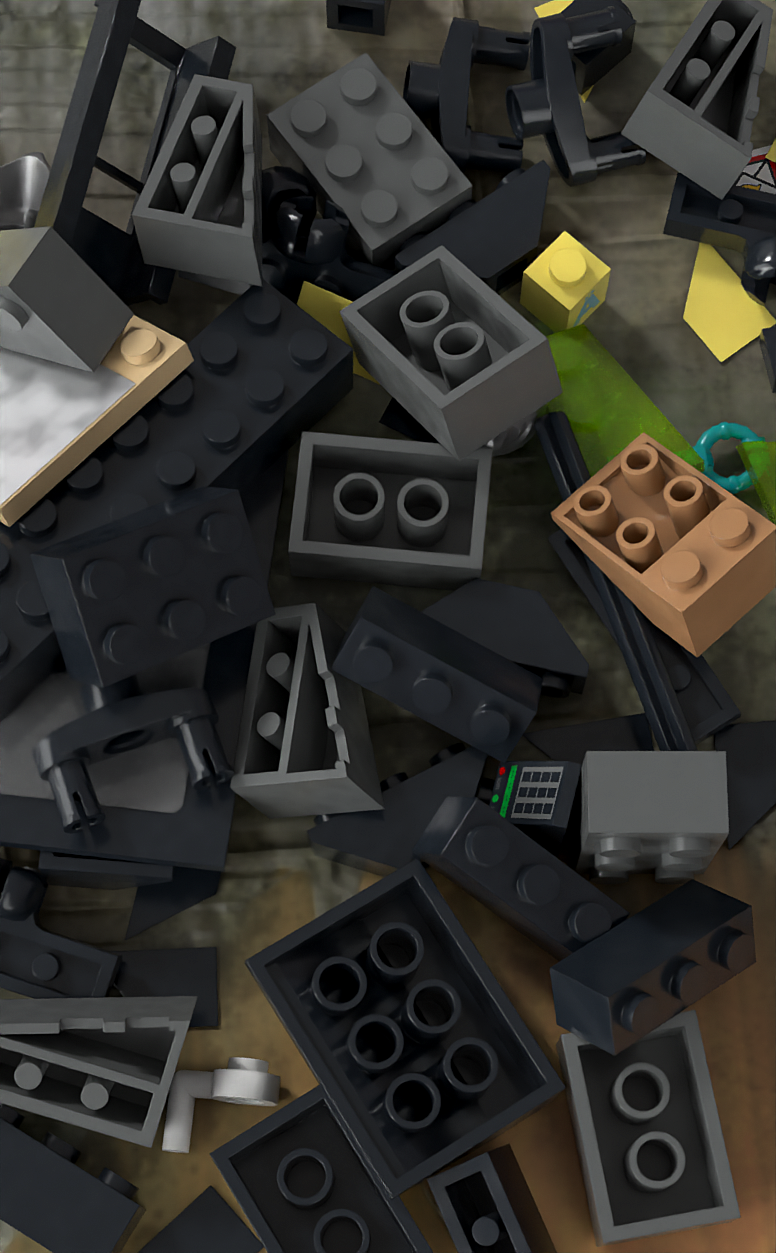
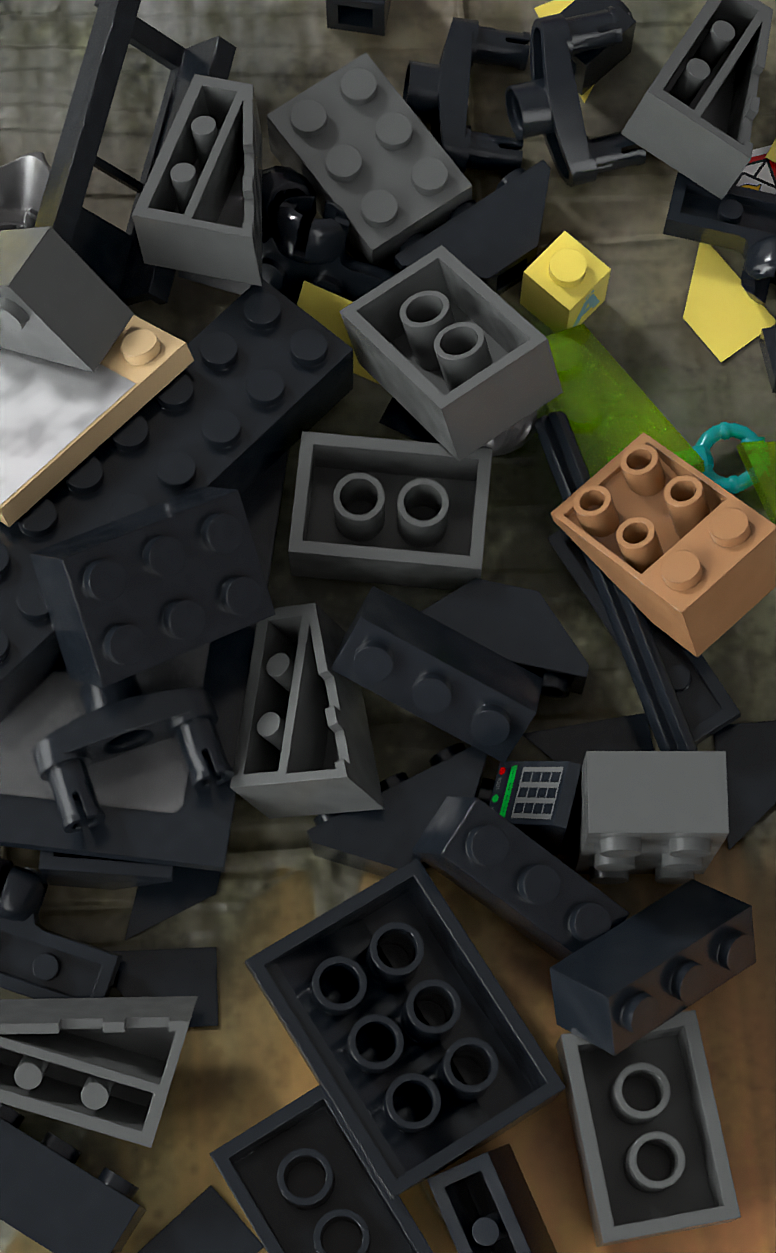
white plate [162,1057,281,1153] -> none

